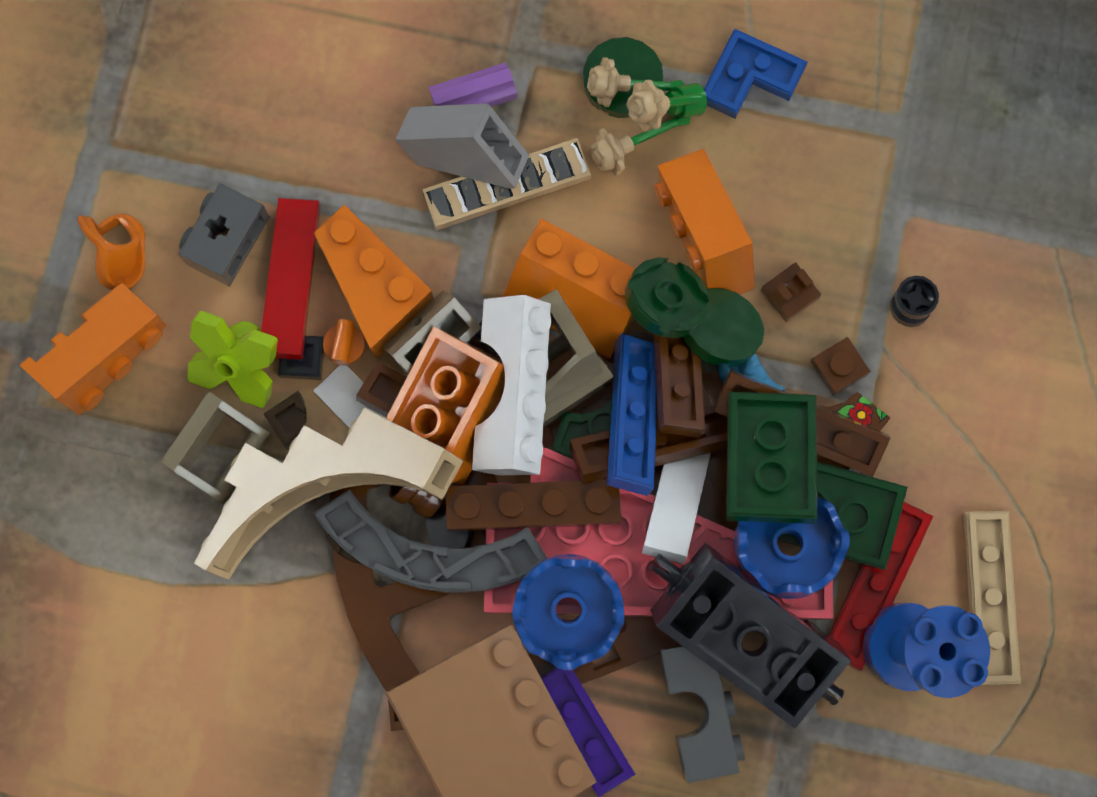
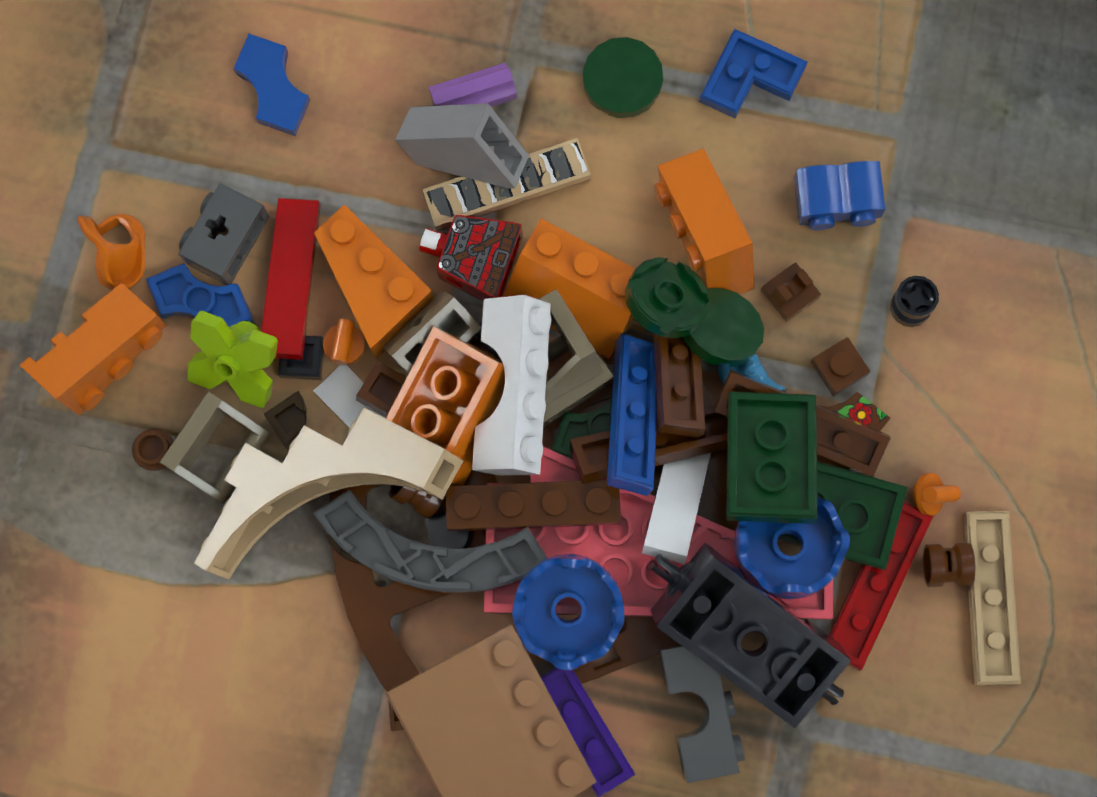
tan plant [587,58,707,176] -> none
blue piece [863,603,990,698] -> none
none -> reddish brown plate [132,429,174,471]
none -> blue tile [146,263,255,327]
none -> blue tile [234,33,310,136]
none -> torso [419,215,523,302]
none -> blue brick [794,161,885,231]
none -> orange plate [913,473,961,516]
none -> reddish brown wheel [923,543,975,587]

